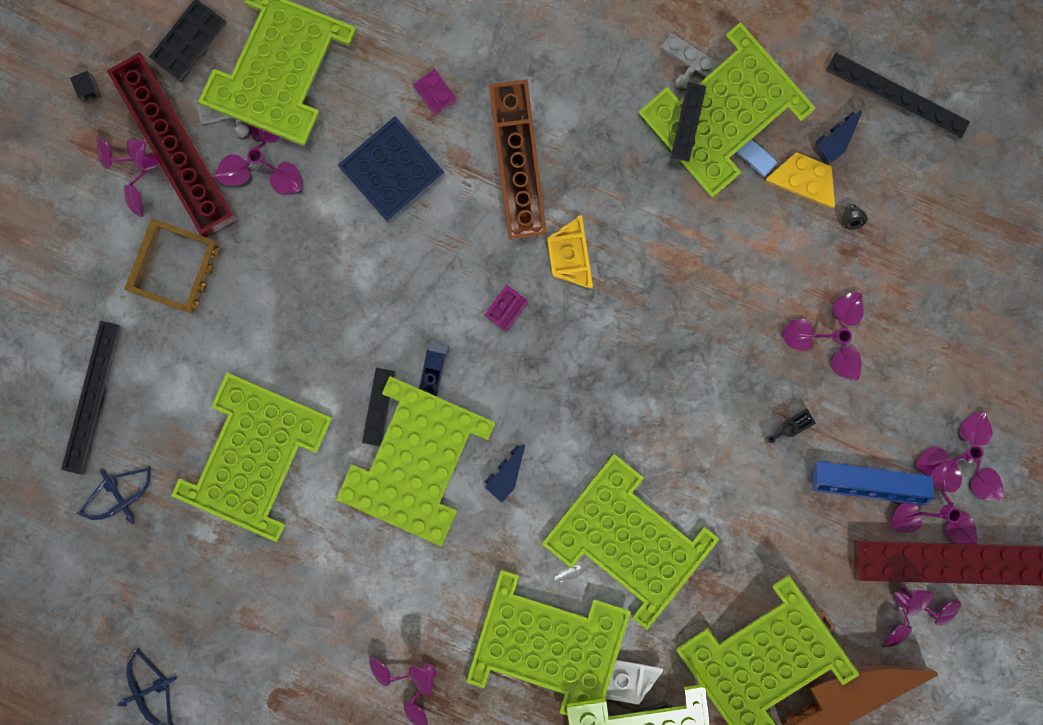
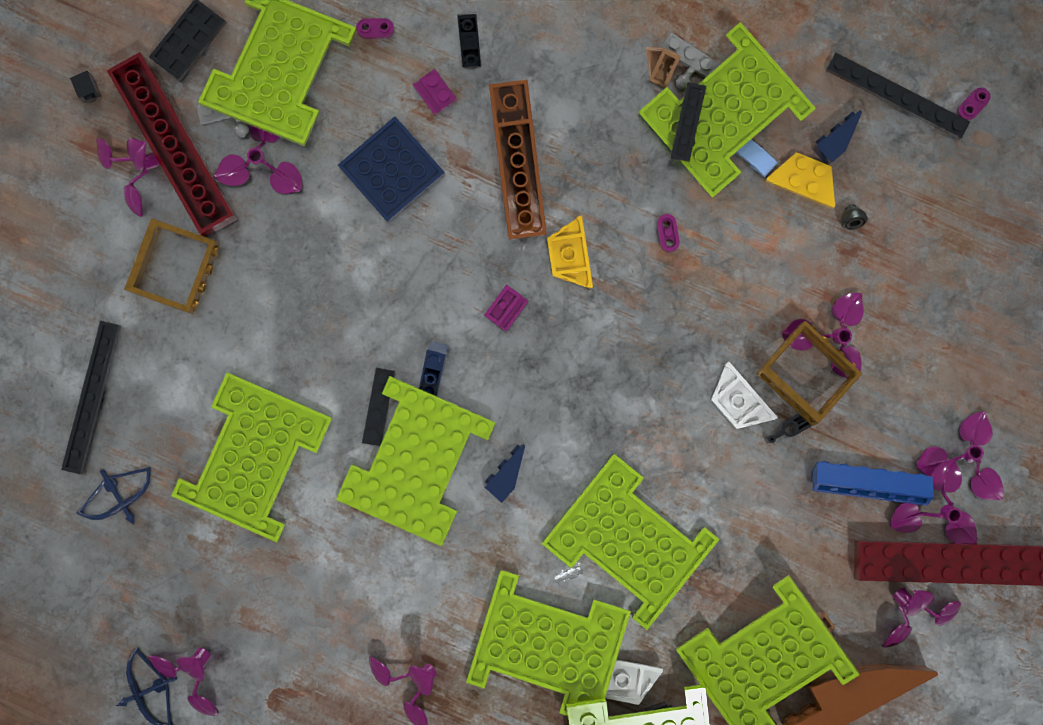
none -> magenta plant [148,648,219,716]
none -> magenta plate [356,18,394,39]
none -> black slope [457,12,481,67]
none -> medium nougat slope [645,47,681,88]
none -> magenta plate [657,214,680,253]
none -> white wing [711,362,778,429]
none -> pearl gold window [755,321,863,426]
none -> magenta plate [957,87,991,121]

